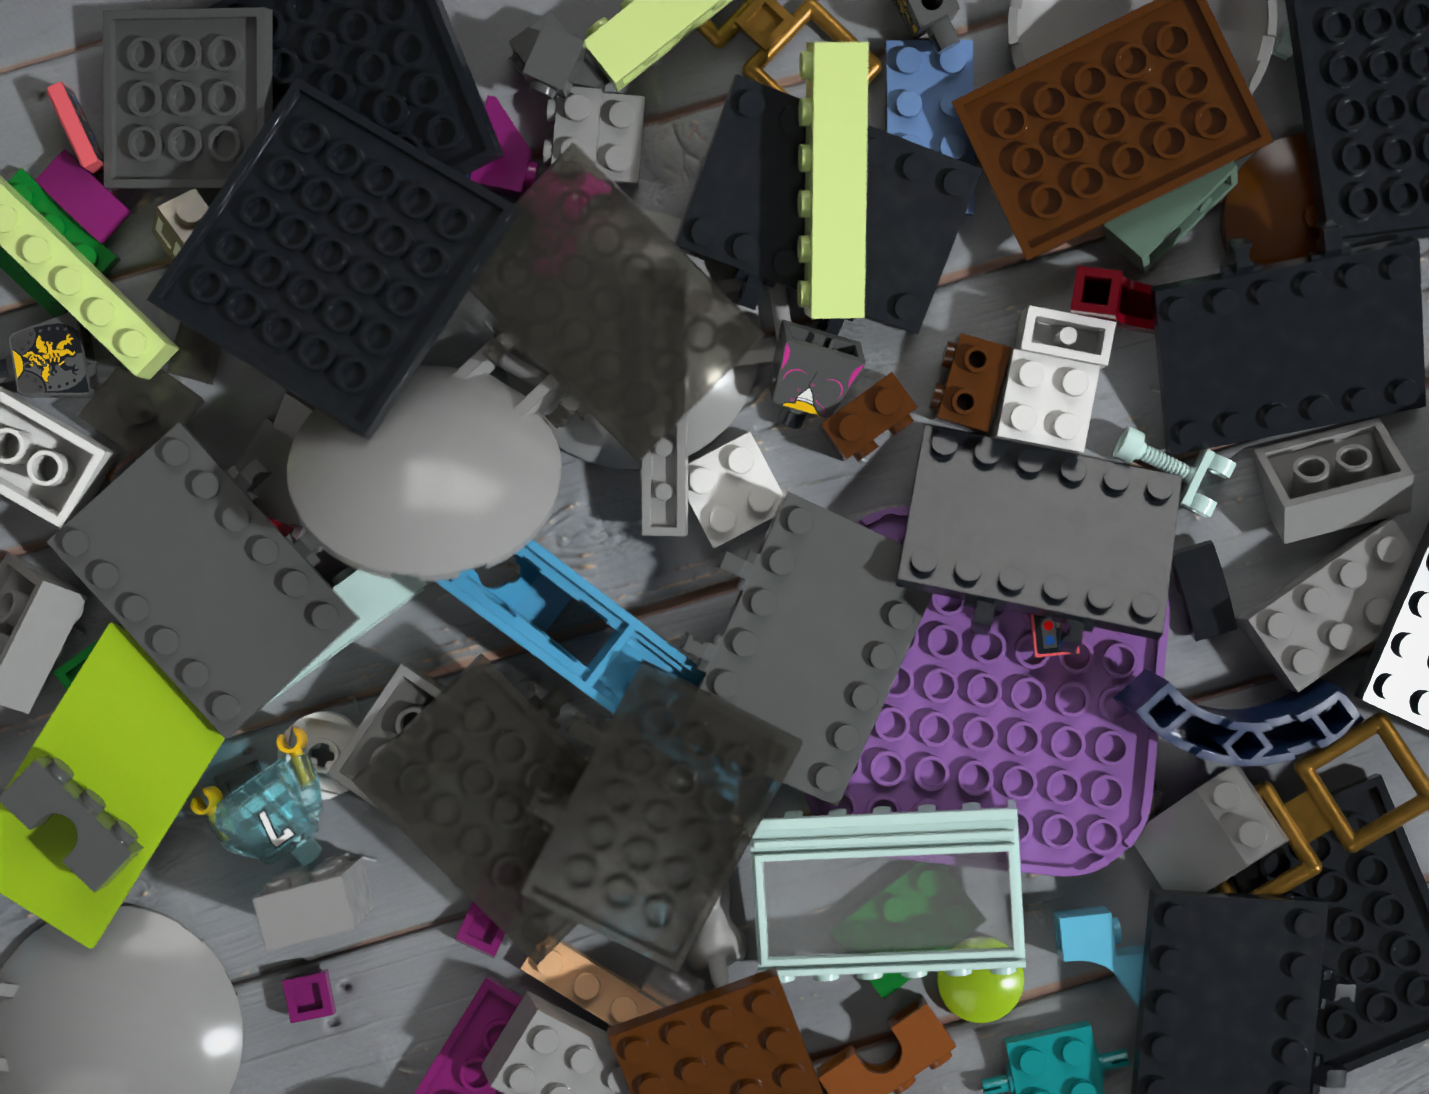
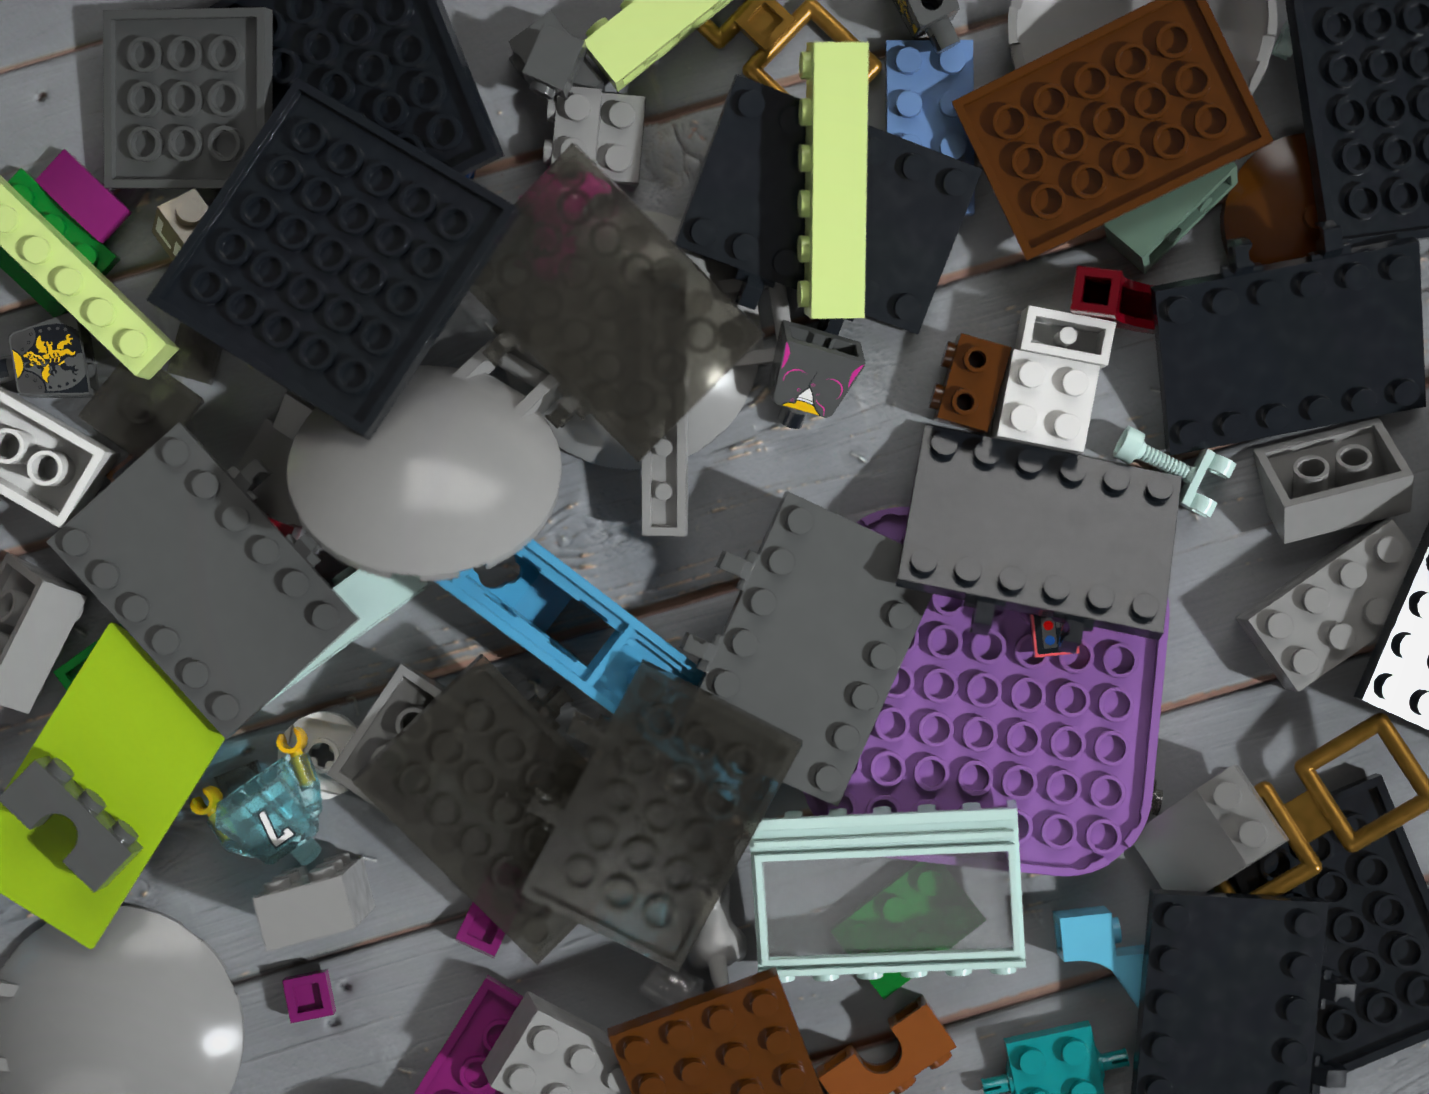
coral tile [46,81,104,175] -> none
magenta slope [470,95,539,198] -> none
light nougat plate [521,929,667,1026] -> none
white plate [688,432,783,549] -> none
reddish brown brick [818,372,918,462] -> none
lime dish [937,936,1024,1023] -> none
dark blue brick [1113,669,1365,766] -> none
black slope [1172,540,1237,642] -> none

